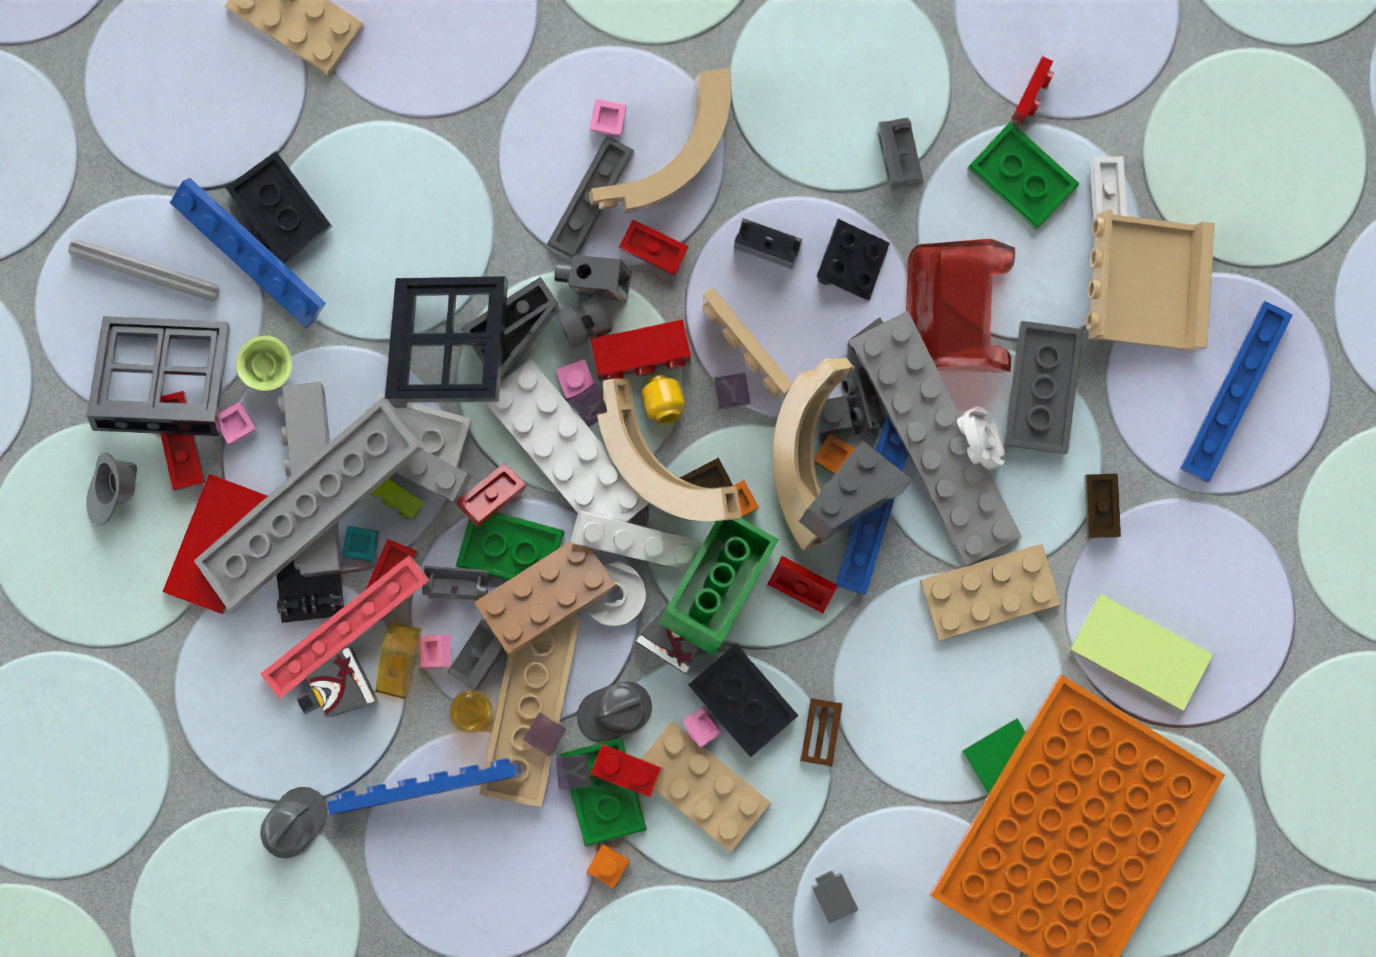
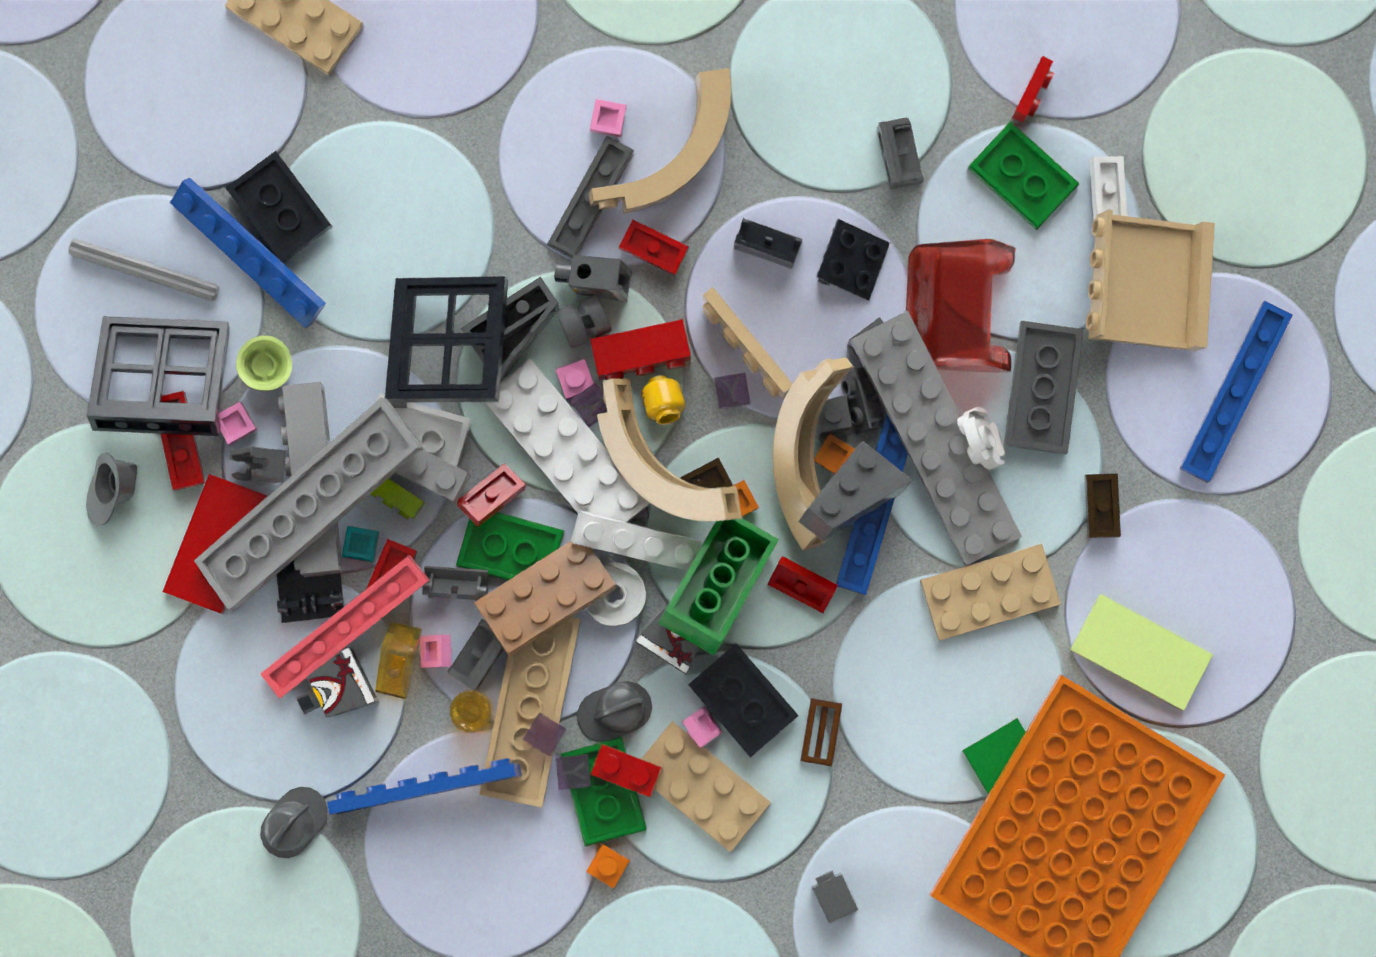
none -> dark grey hinge [229,447,286,486]

